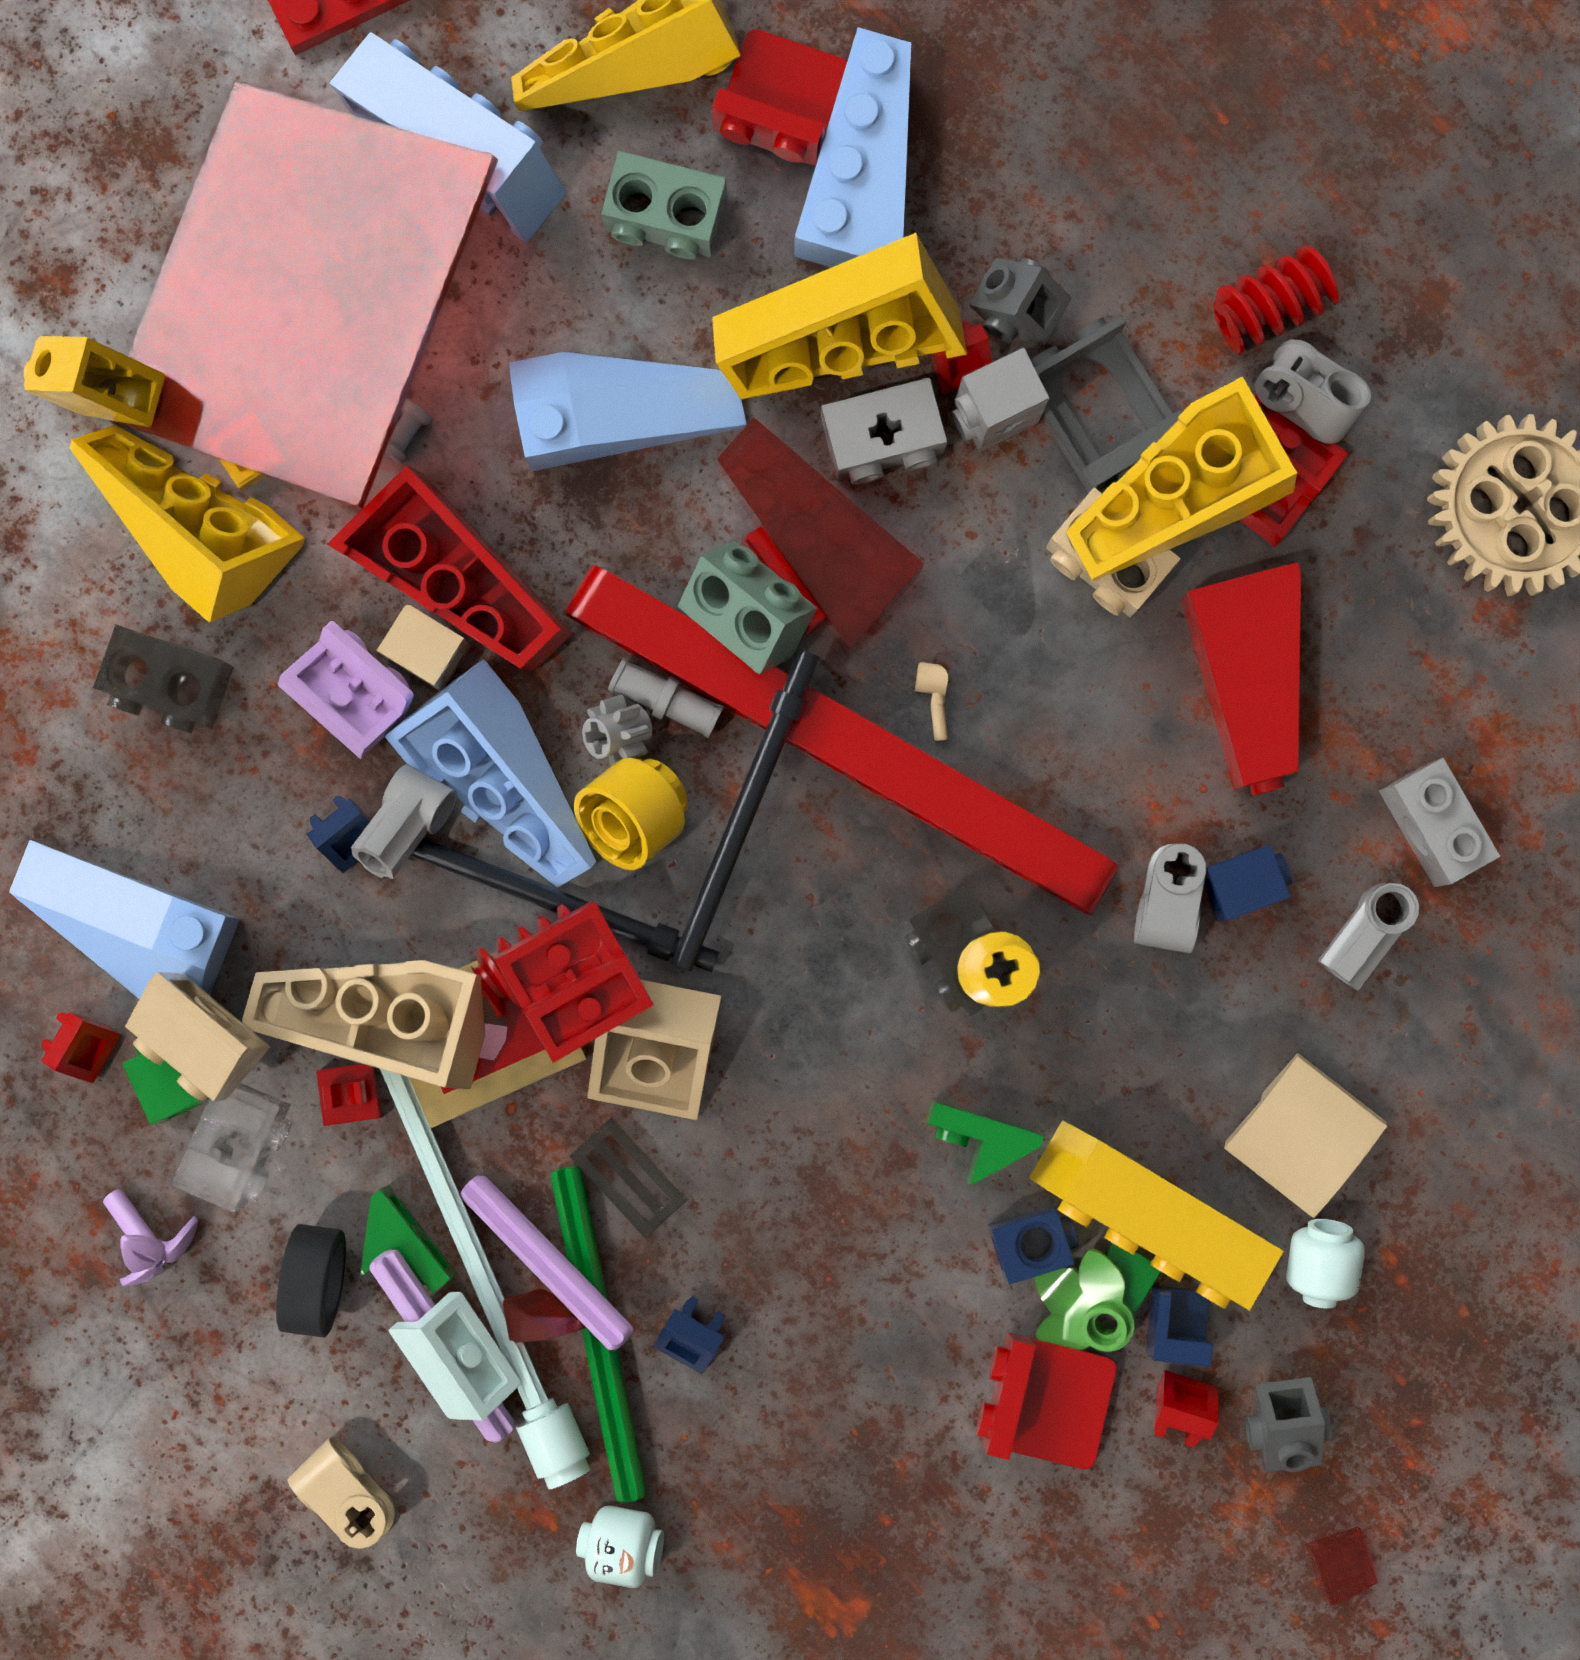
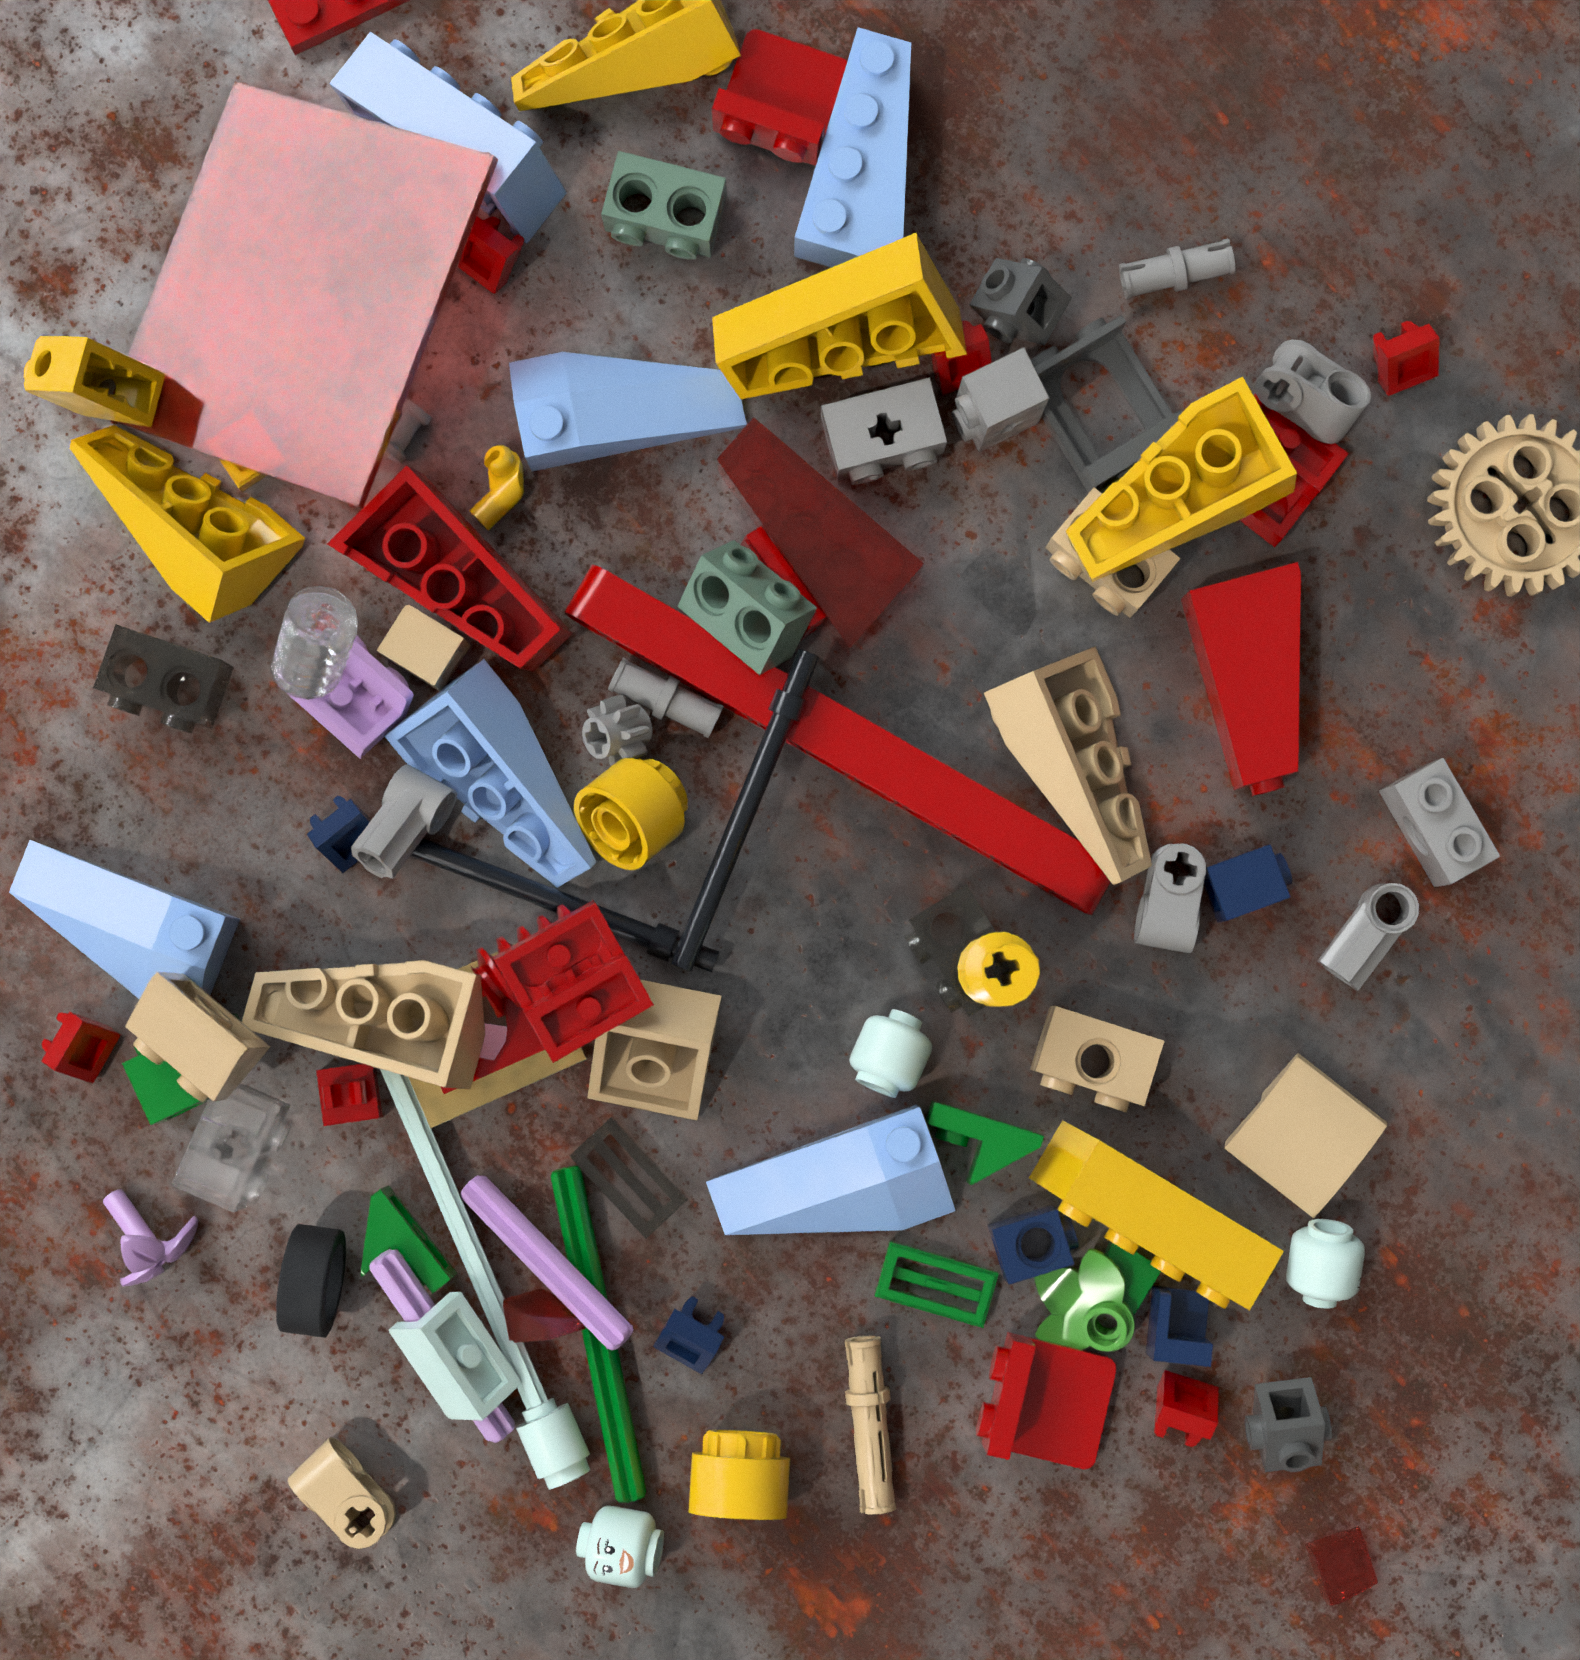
tan hand [915,662,948,741] -> none
red piece [1213,246,1339,356] -> none
none -> clear piece [271,586,359,700]
none -> red tile [451,215,524,294]
none -> yellow arm [469,445,524,531]
none -> yellow piece [688,1430,790,1520]
none -> light blue wedge [706,1104,956,1235]
none -> tan pin [845,1336,896,1514]
none -> light aqua head [849,1009,932,1098]
none -> green tile [874,1240,999,1328]
none -> tan wedge [984,646,1152,885]
none -> tan brick [1030,1006,1164,1112]
none -> light grey pin [1119,238,1236,299]
none -> red tile [1373,321,1440,396]

